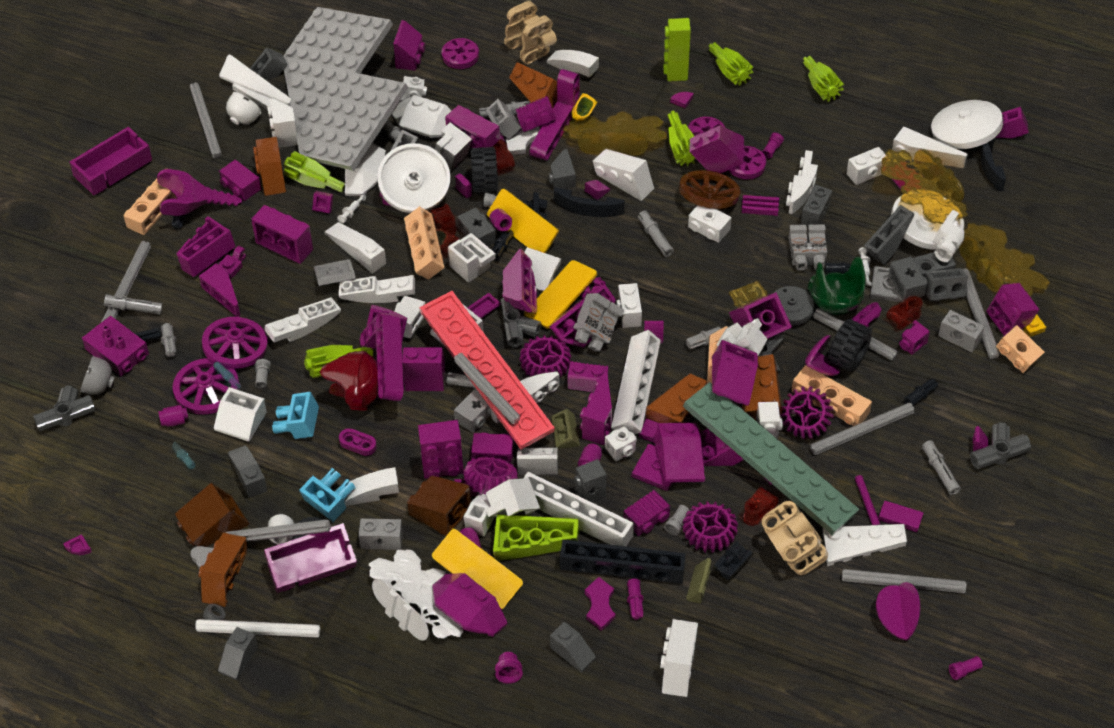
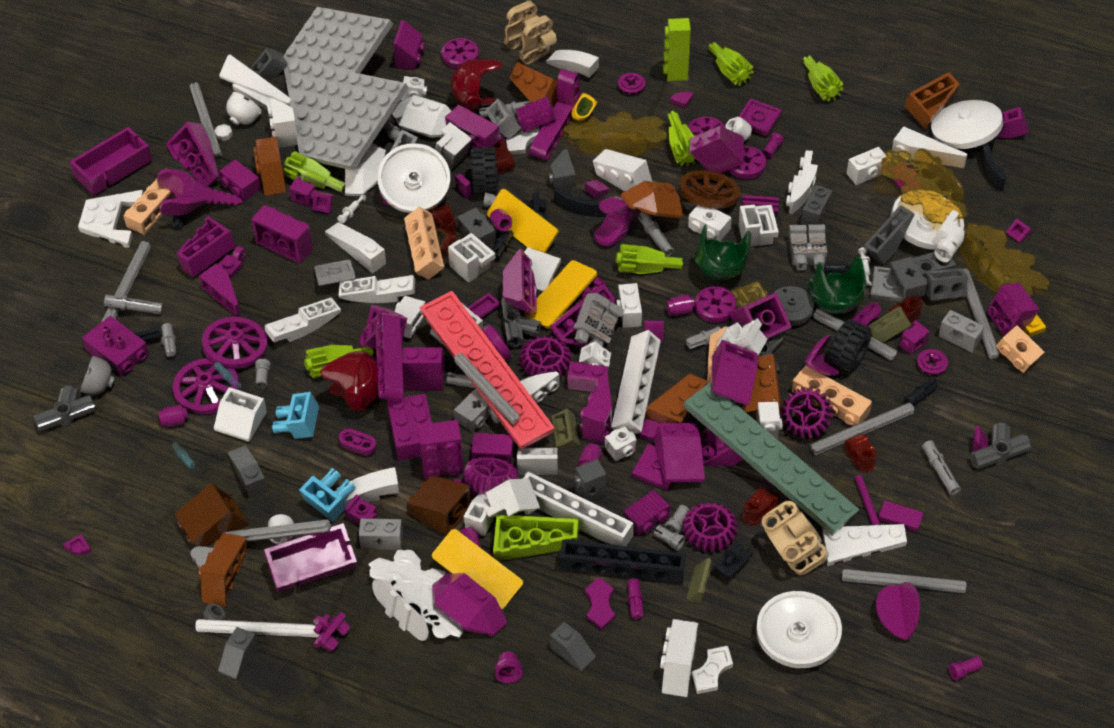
none -> white wing [78,190,143,248]
none -> magenta wedge [166,122,219,187]
none -> white tile [214,124,233,142]
none -> magenta brick [289,176,316,207]
none -> magenta hips [313,612,351,652]
none -> magenta brick [344,494,378,527]
none -> magenta brick [387,393,432,461]
none -> dark red piece [450,59,504,111]
none -> magenta wheel [481,324,511,363]
none -> white brick [579,341,611,367]
none -> magenta animal [594,196,642,246]
none -> lime piece [616,244,683,274]
none -> magenta gear [618,73,645,95]
none -> dark orange wedge [621,181,683,219]
none -> light grey pin [653,525,685,551]
none -> magenta brick [666,294,695,316]
none -> white tile [692,646,733,694]
none -> dark green piece [695,224,751,282]
none -> magenta wheel [695,286,736,323]
none -> white head [726,117,752,141]
none -> magenta plate [738,98,782,136]
none -> white plate [738,205,779,247]
none -> white dish [756,591,842,668]
none -> clear red piece [845,433,877,472]
none -> olive slope [868,307,911,343]
none -> dark orange wedge [905,72,960,130]
none -> magenta gear [917,349,948,376]
none -> magenta slope [1005,219,1033,243]

